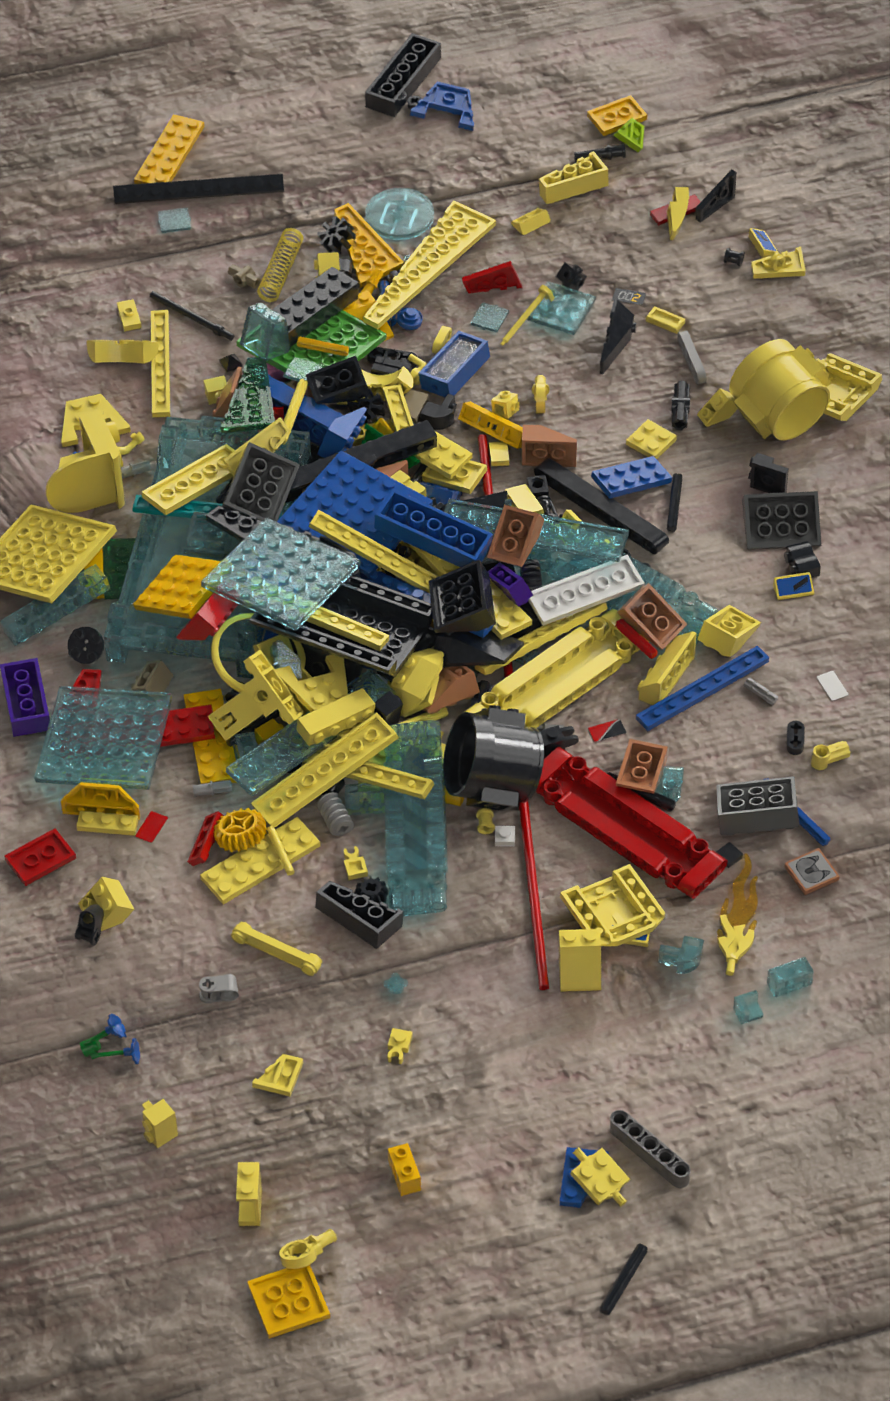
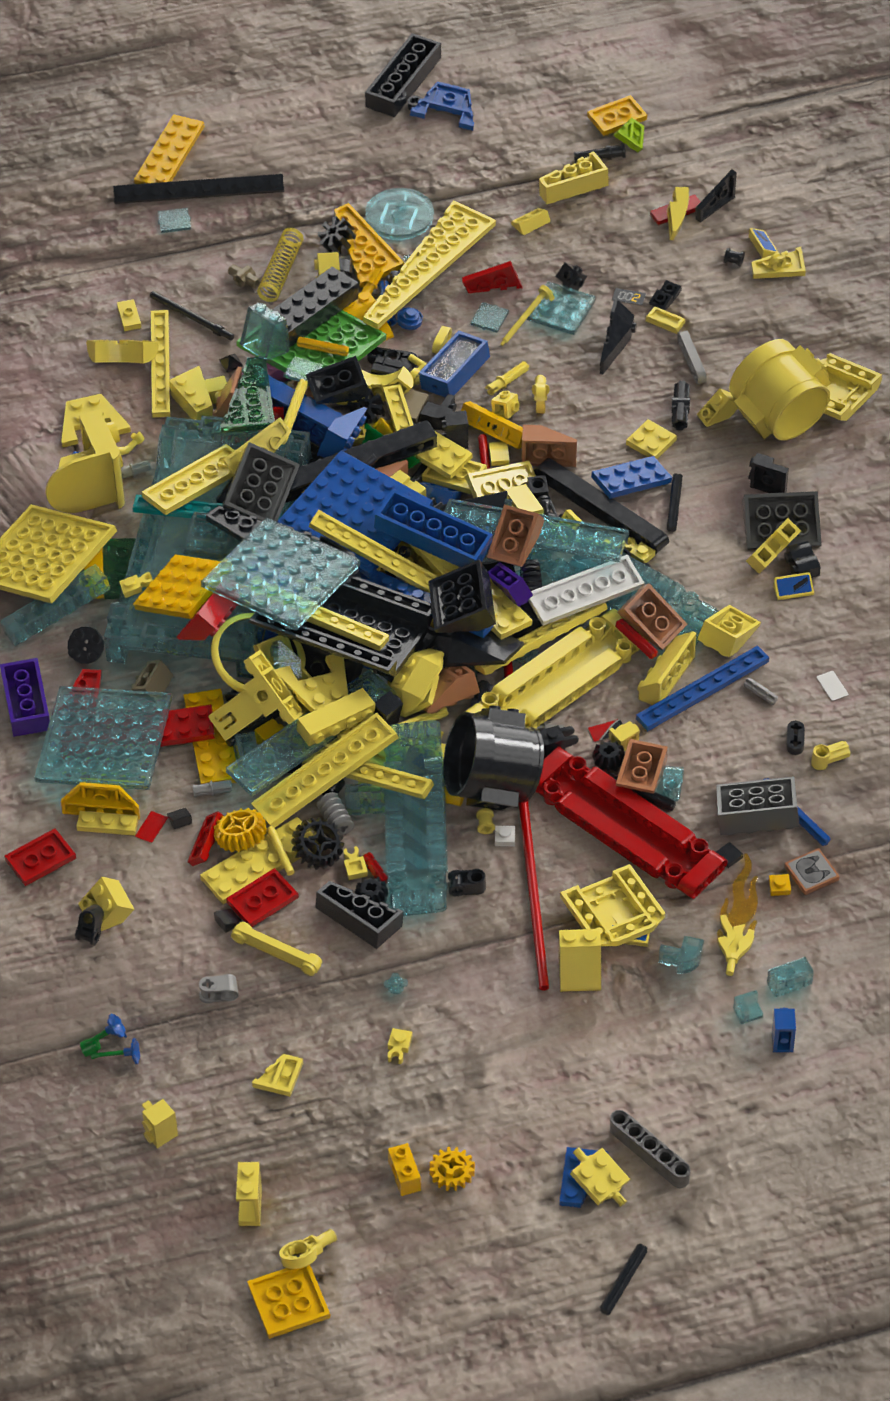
none -> light yellow plate [119,572,153,598]
none -> black slope [167,808,192,829]
none -> light yellow wedge [169,366,213,427]
none -> black slope [214,909,242,933]
none -> red plate [226,868,299,927]
none -> black gear [291,817,345,870]
none -> red axle [363,852,389,884]
none -> yellow gear [429,1147,475,1191]
none -> black brick [441,411,468,449]
none -> black piece [448,869,486,897]
none -> light yellow wing [465,460,536,498]
none -> light yellow axle [485,361,529,396]
none -> black gear [592,739,625,772]
none -> light yellow brick [609,721,640,751]
none -> light yellow plate [622,537,656,563]
none -> black slope [649,280,682,310]
none -> light yellow arch [746,518,801,574]
none -> yellow plate [769,874,791,896]
none -> blue brick [772,1008,796,1052]

